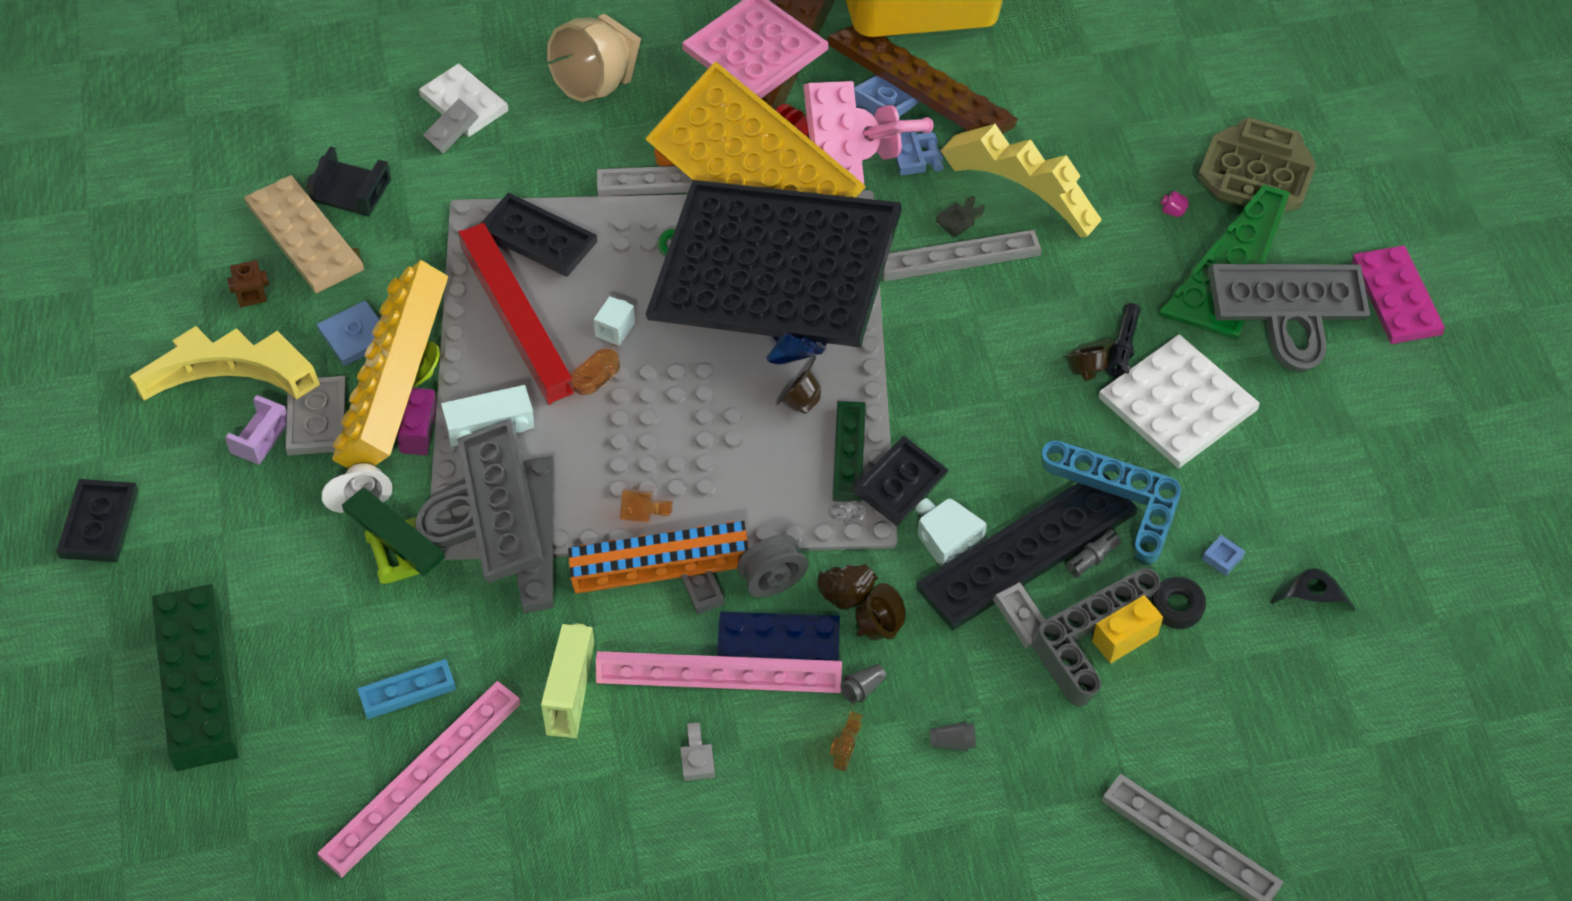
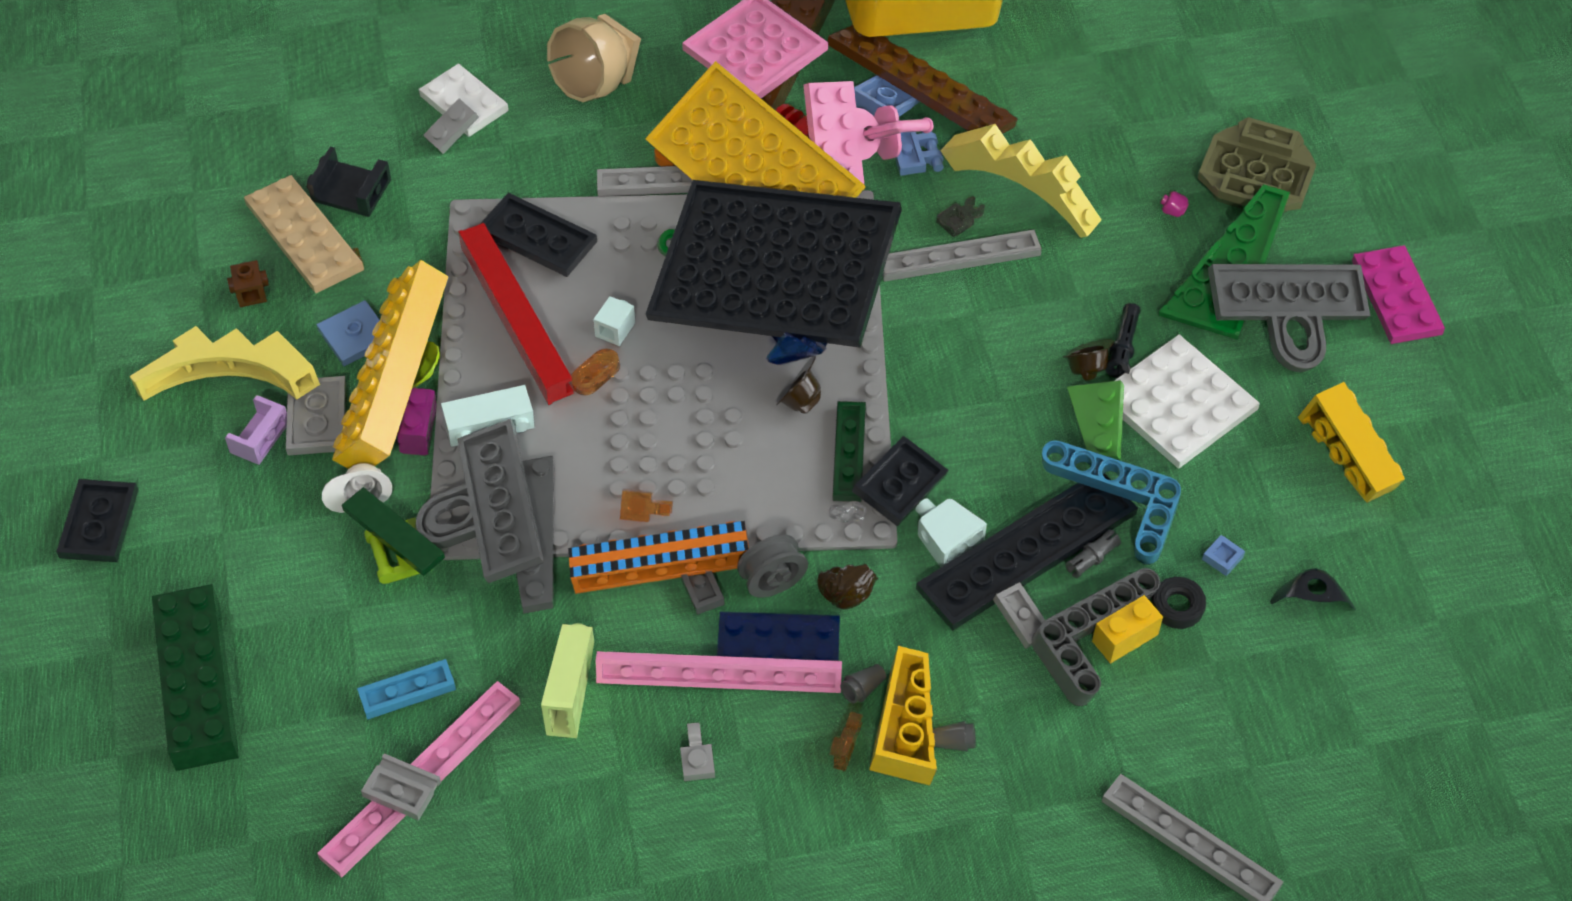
dark brown piece [855,583,906,641] -> none
none -> light grey plate [361,753,441,821]
none -> yellow wedge [869,646,937,786]
none -> bright green wing [1067,380,1124,461]
none -> yellow wedge [1298,382,1405,503]

